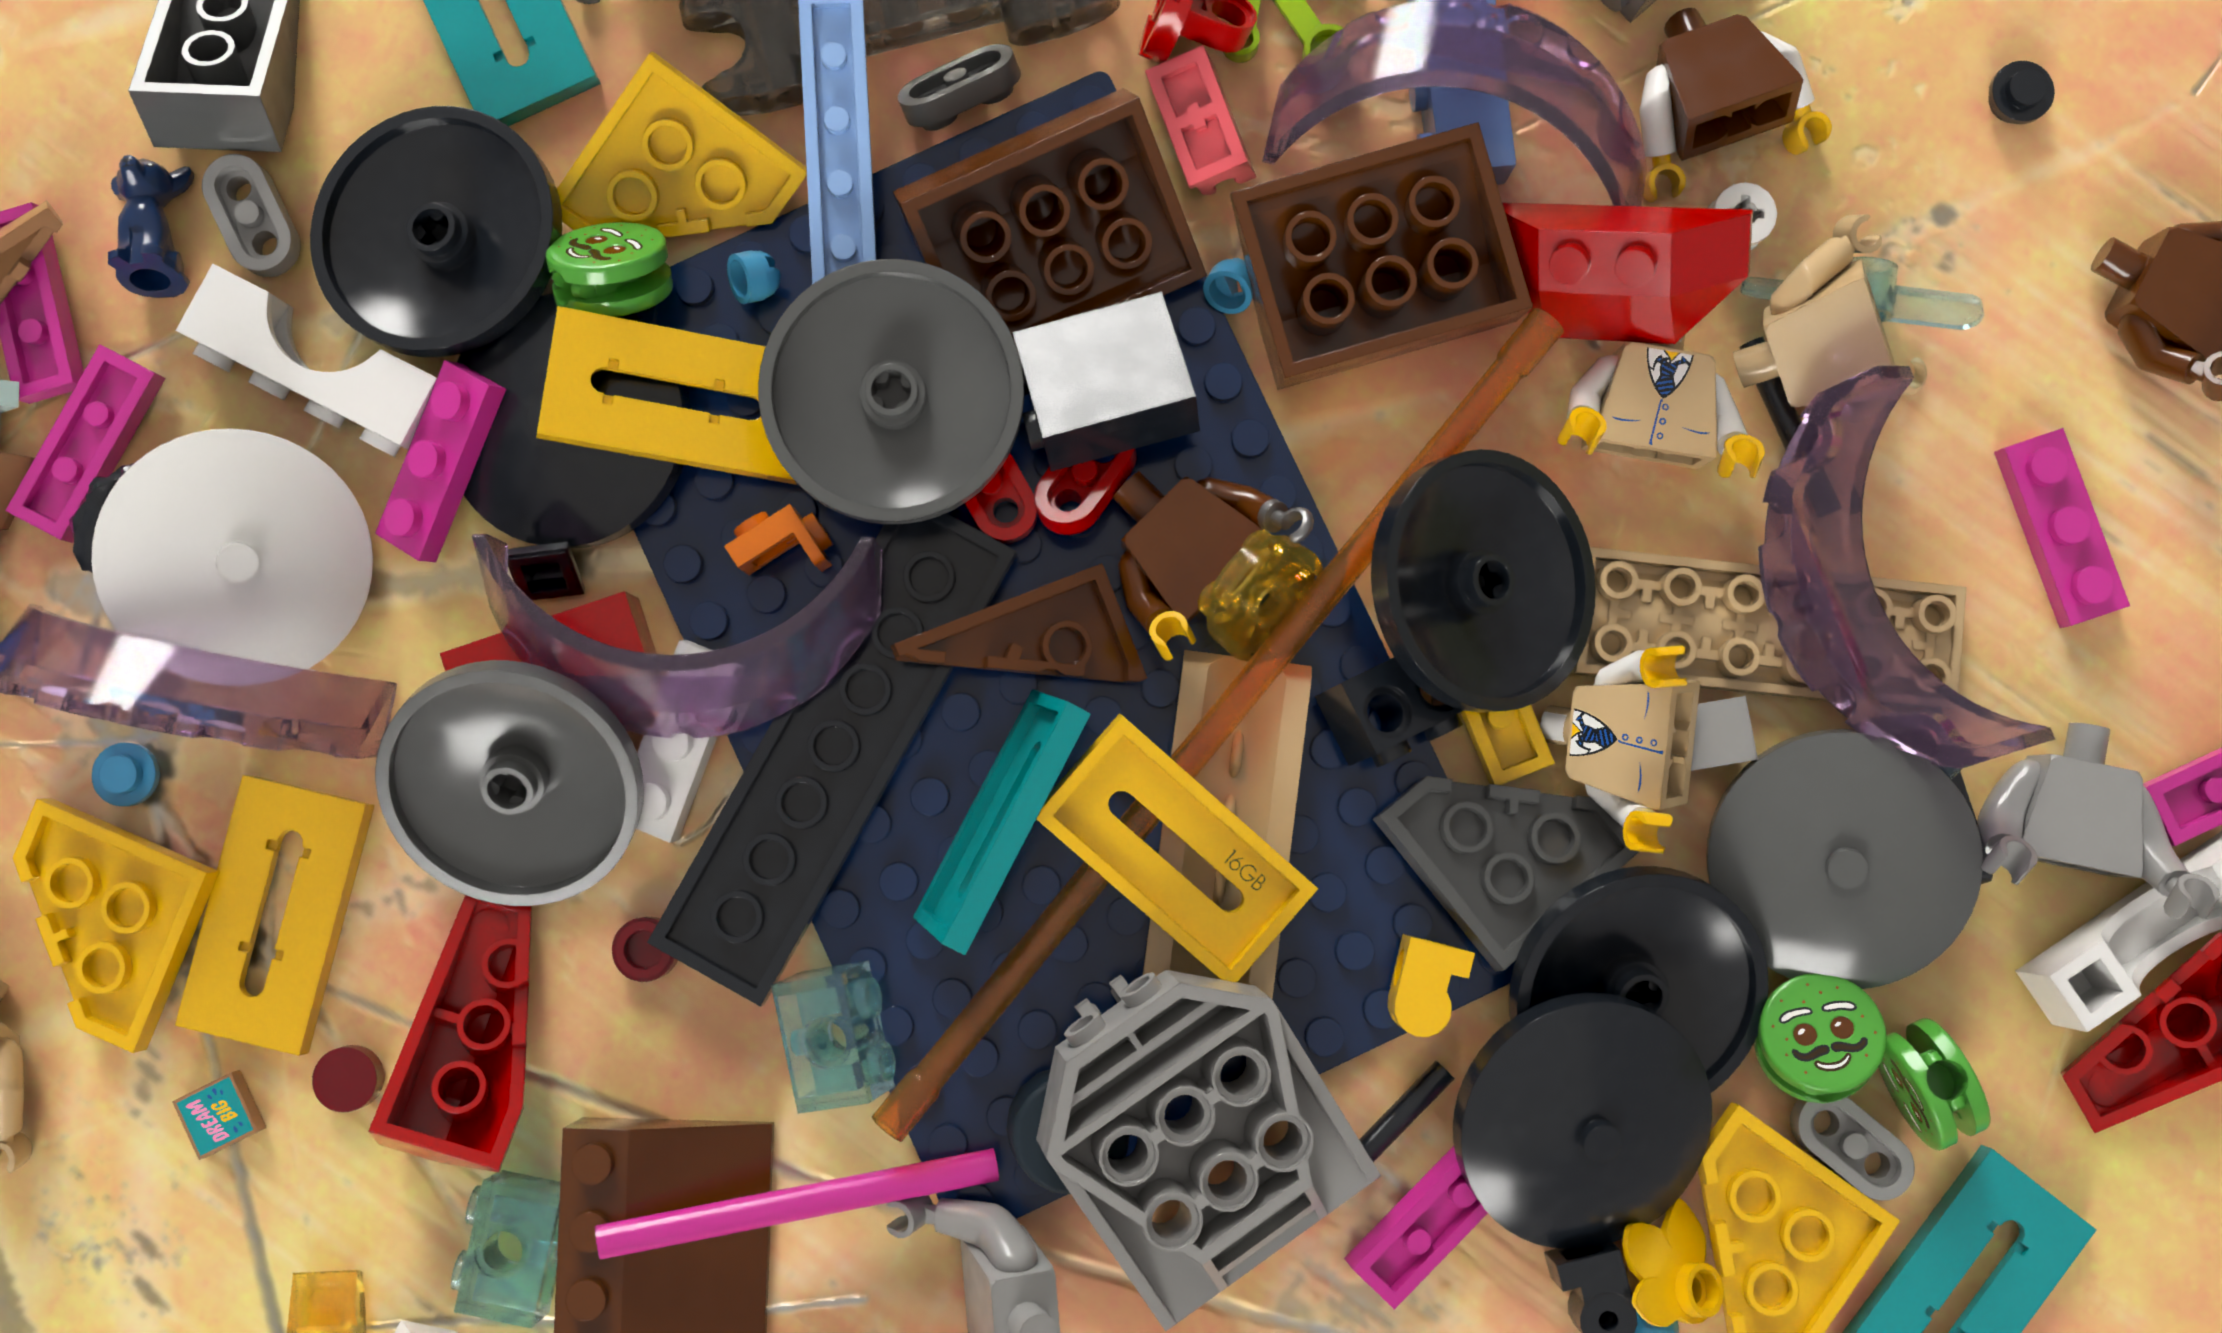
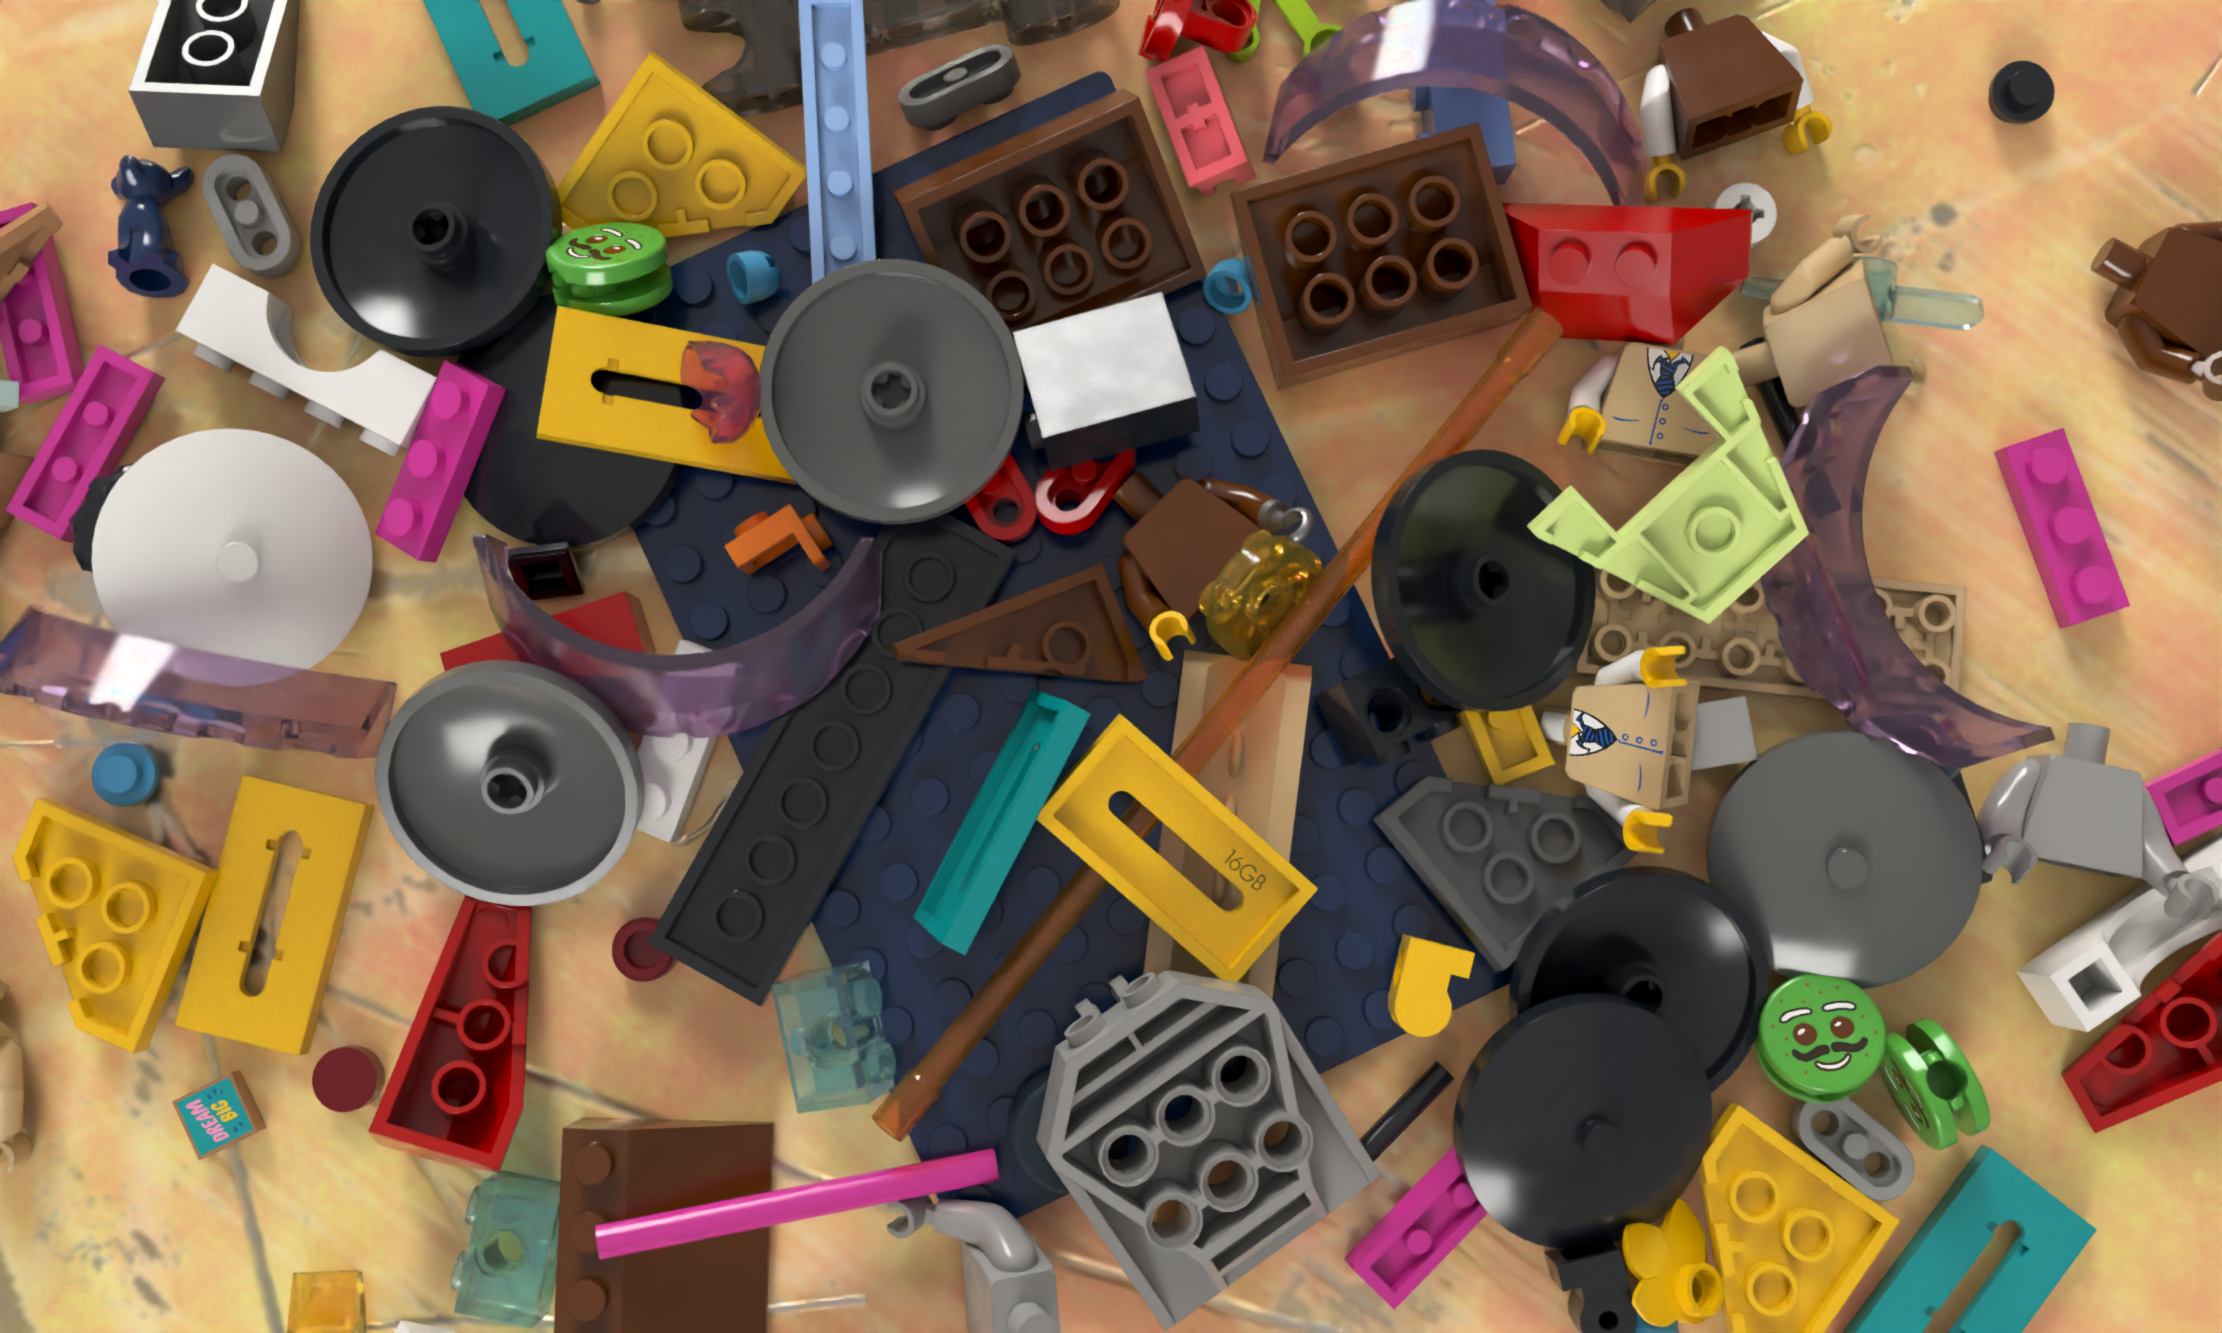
none -> clear pink hair [680,340,761,444]
none -> yellowish green wing [1527,346,1809,624]

